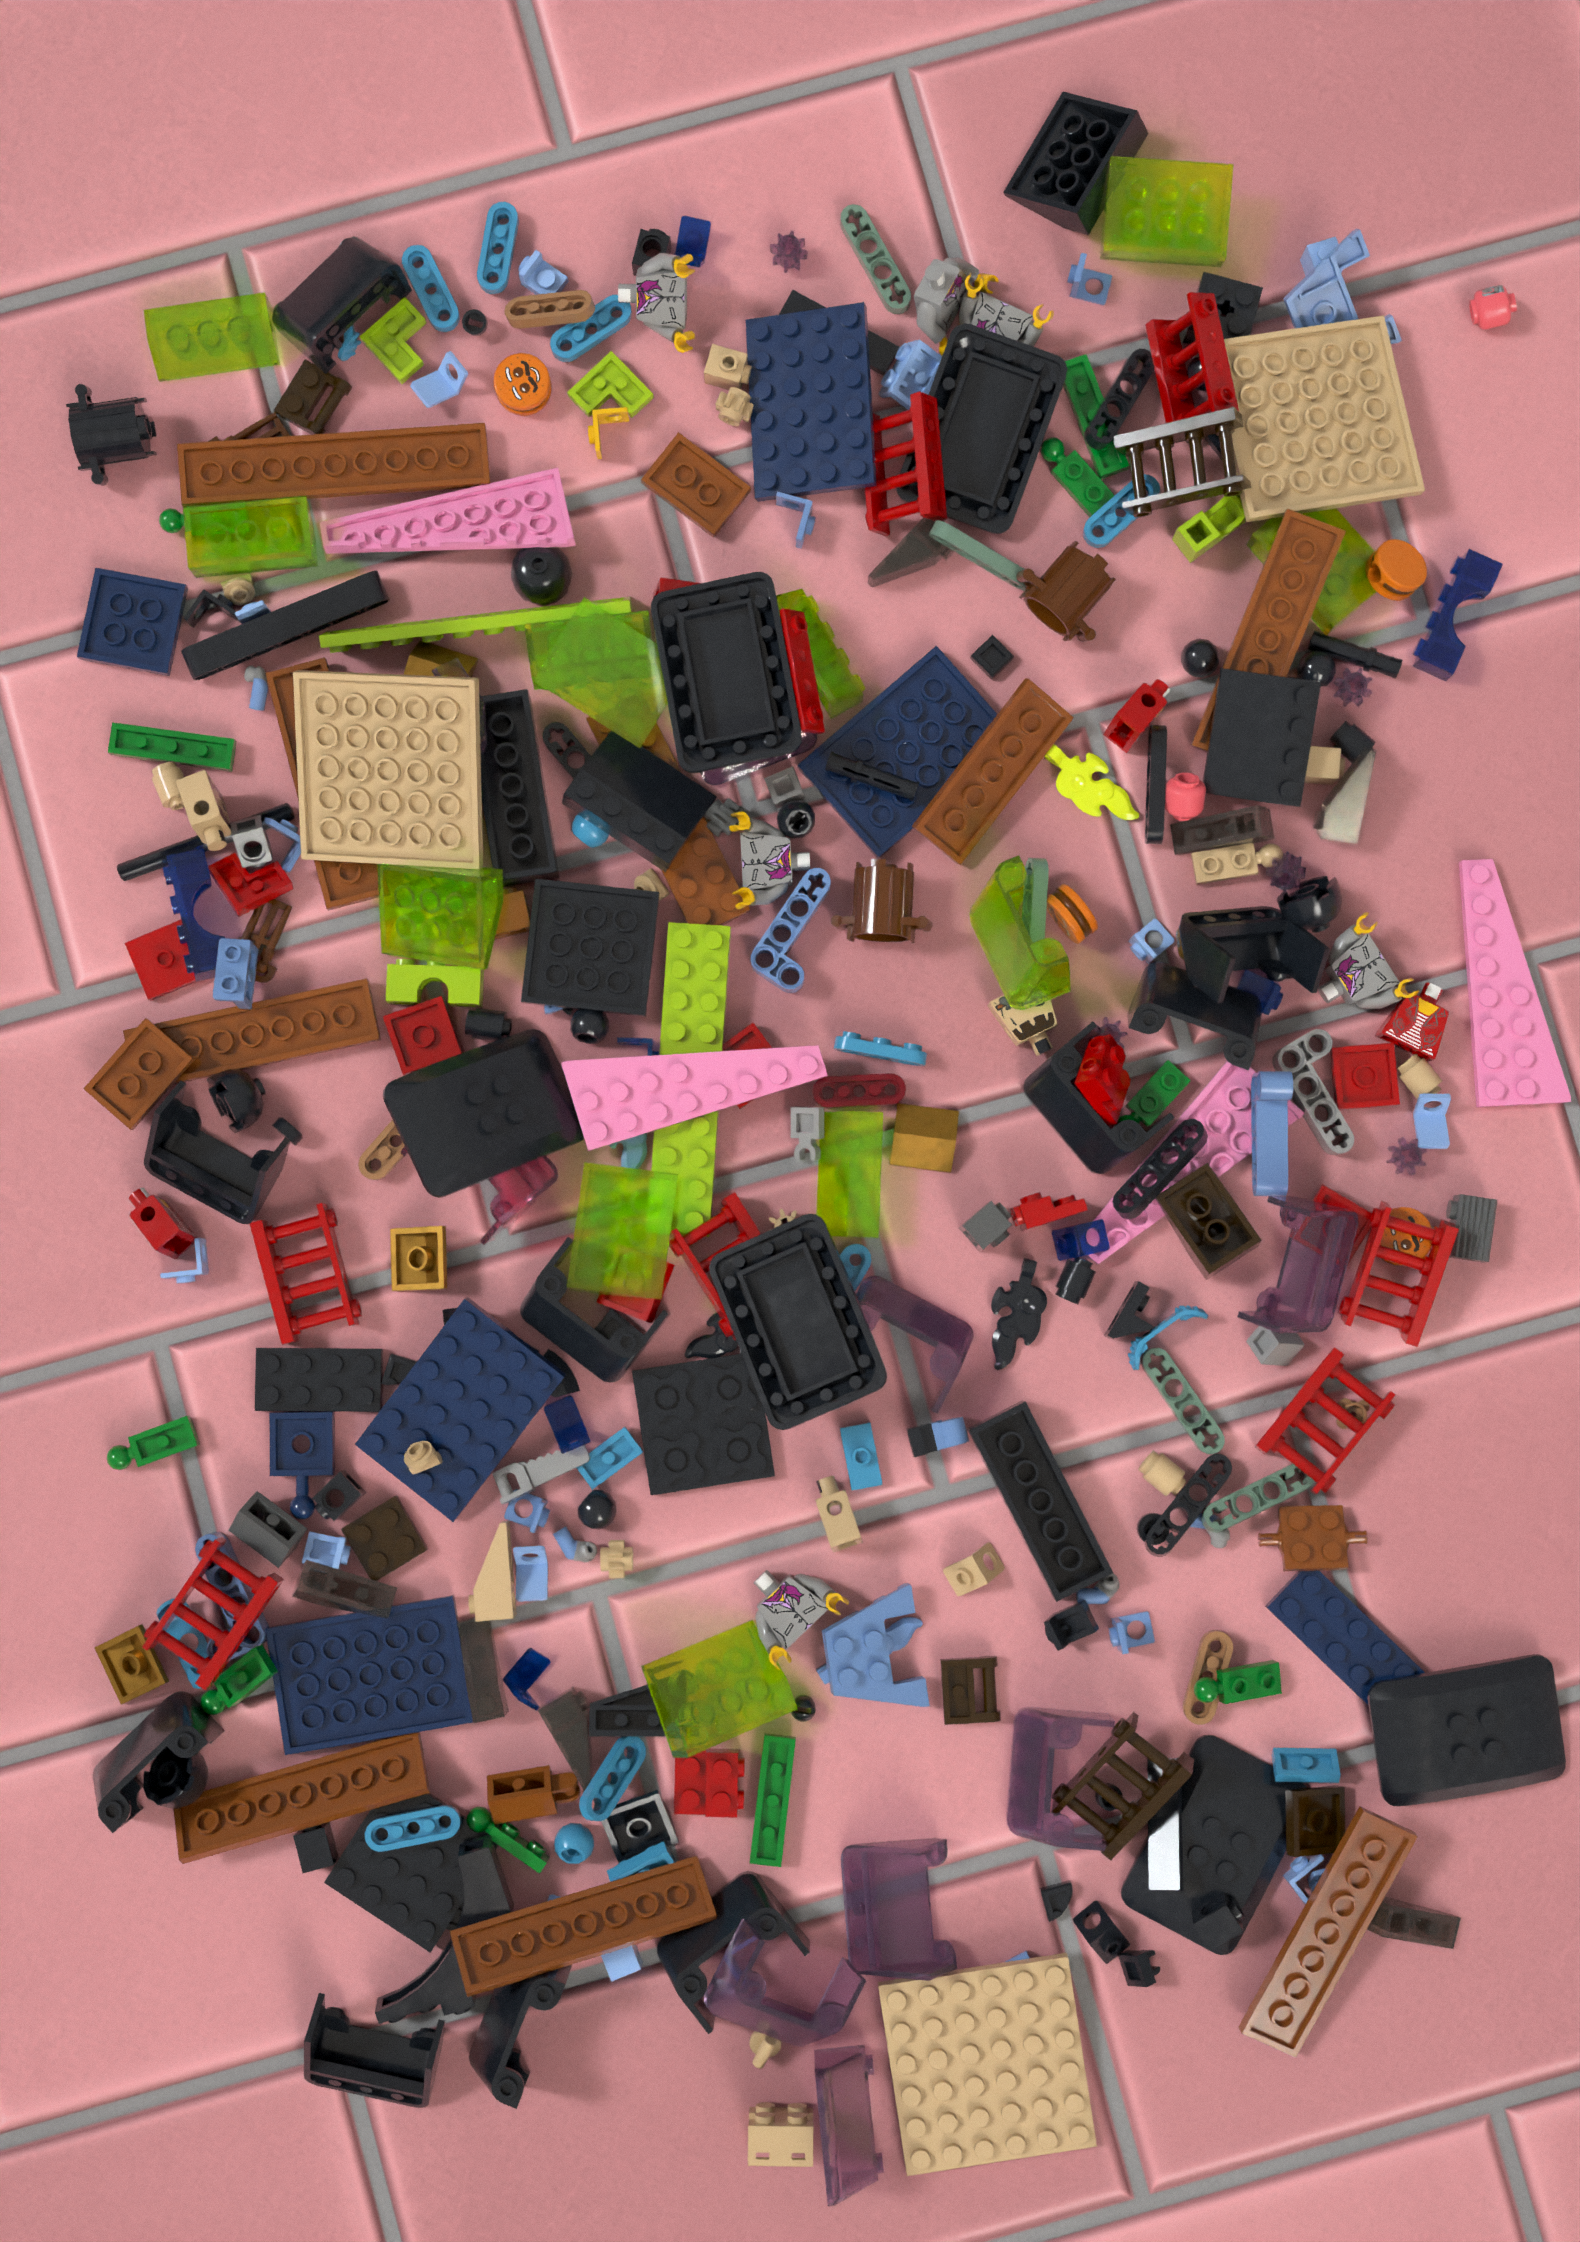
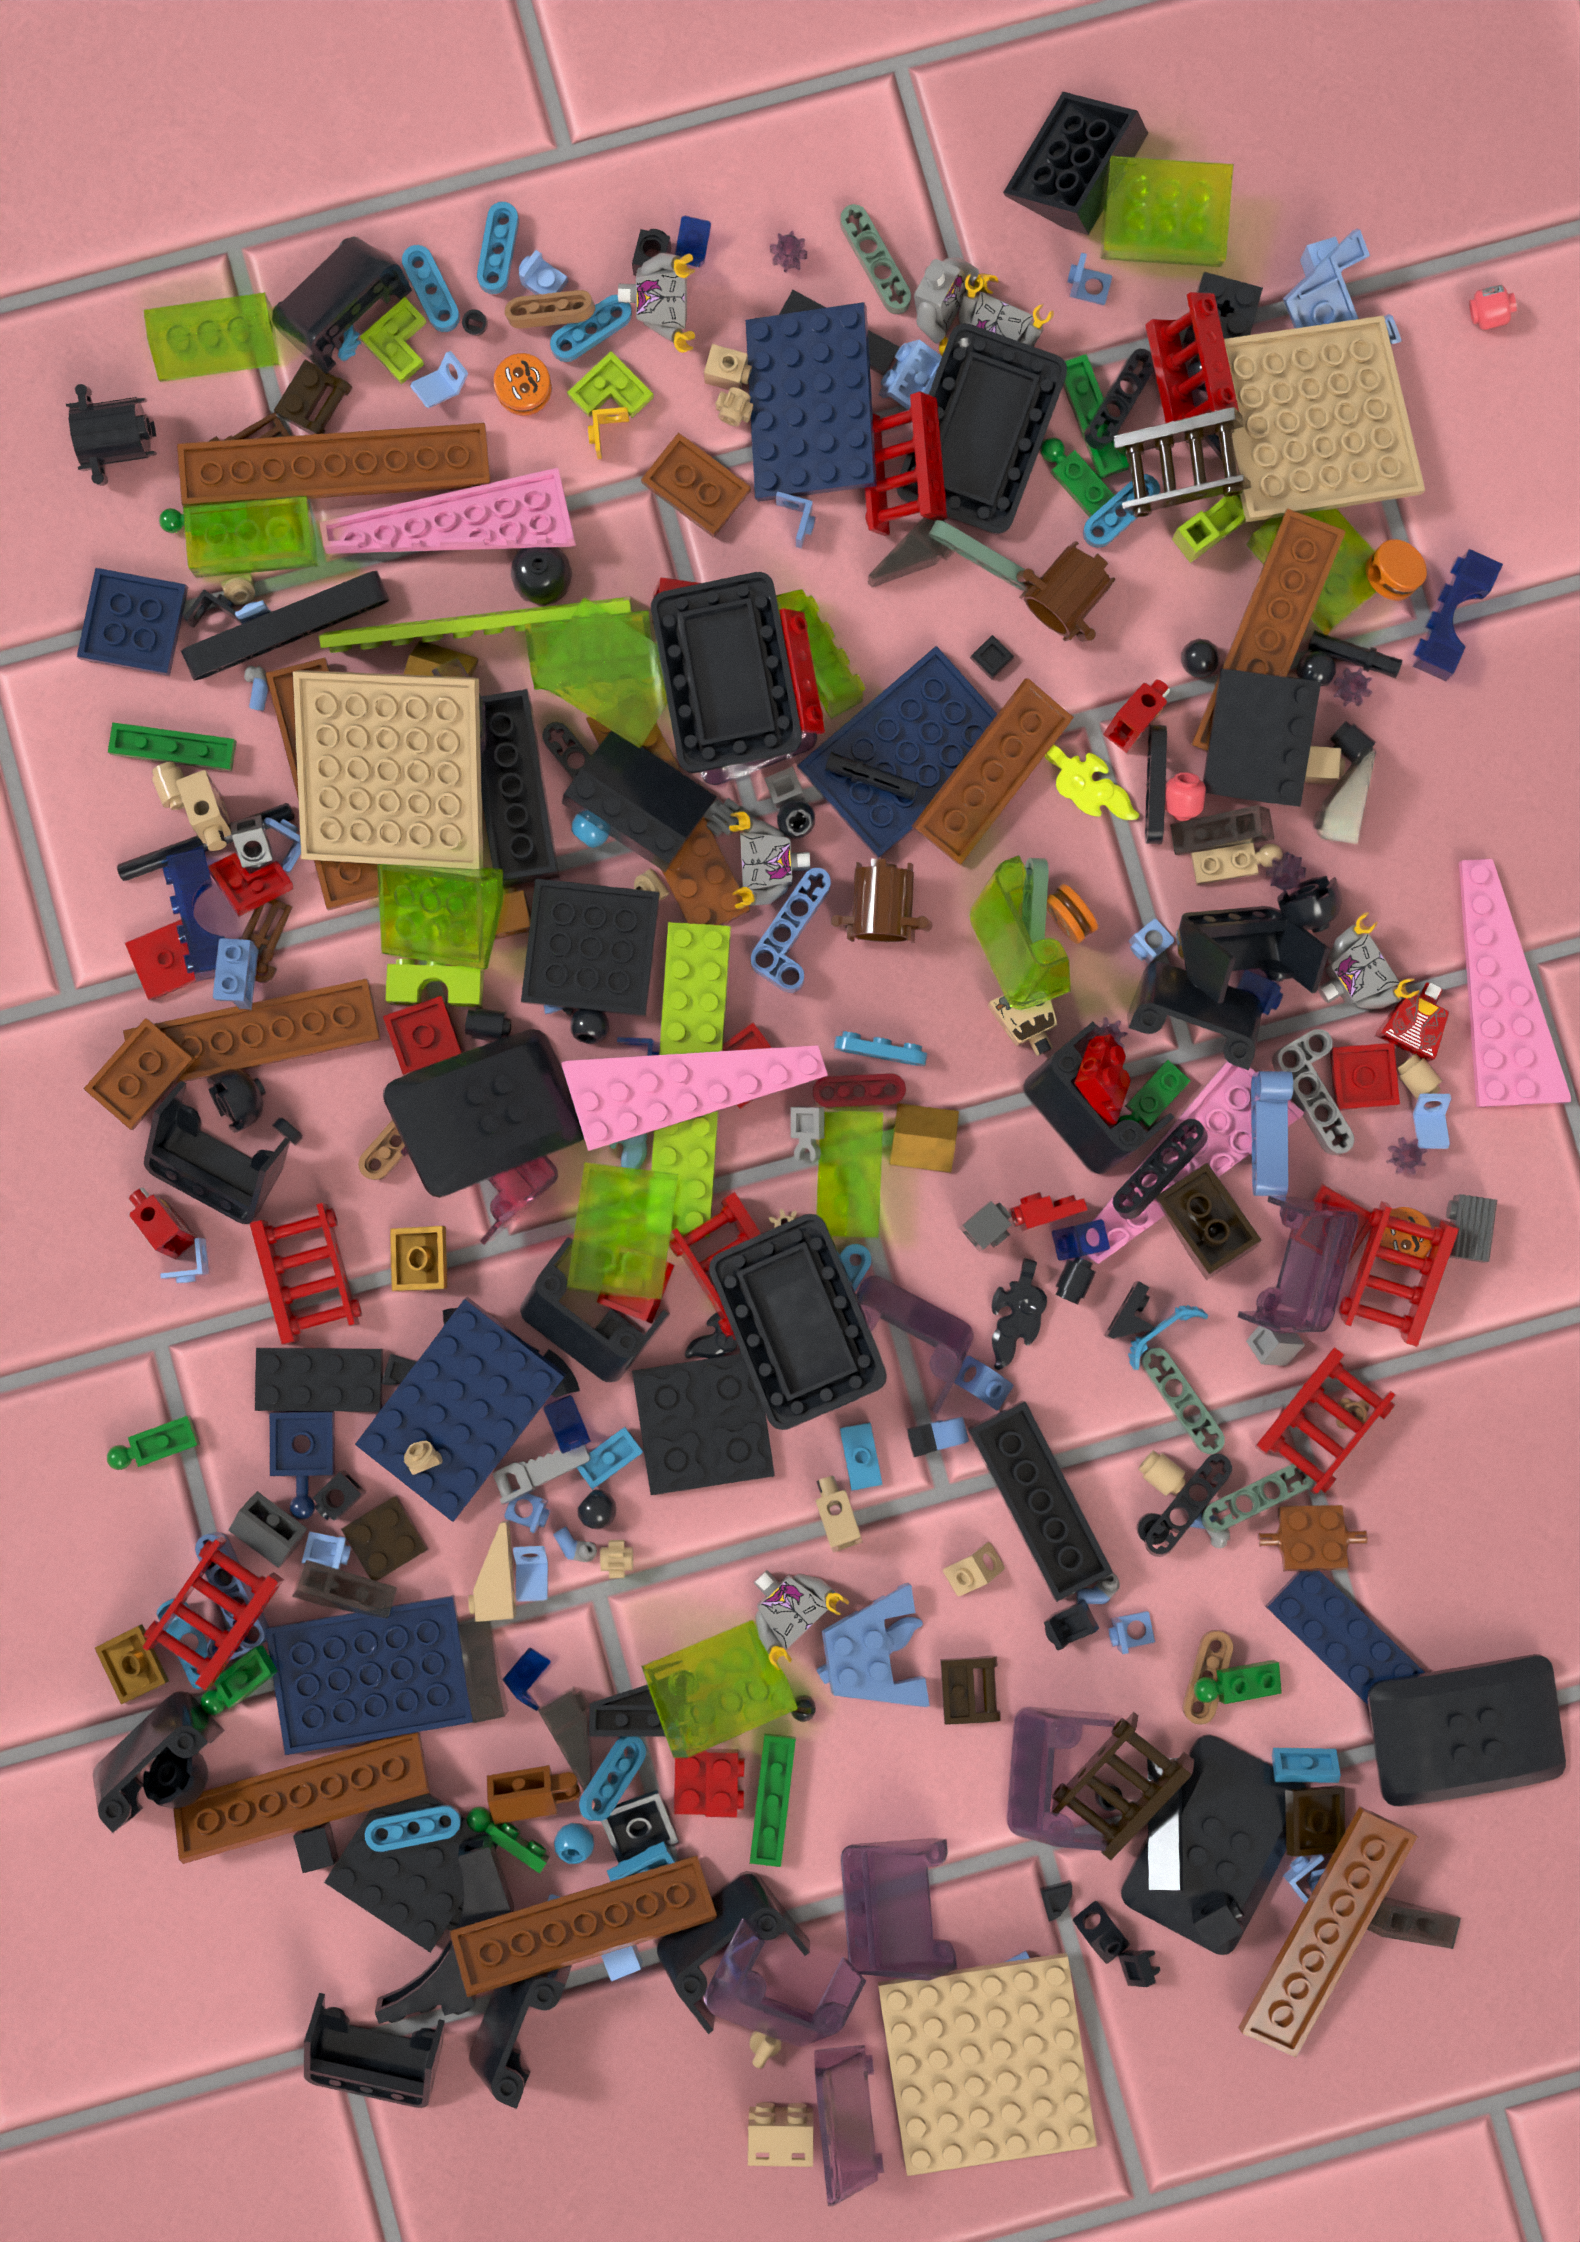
none -> medium blue bracket [952,1356,1013,1410]

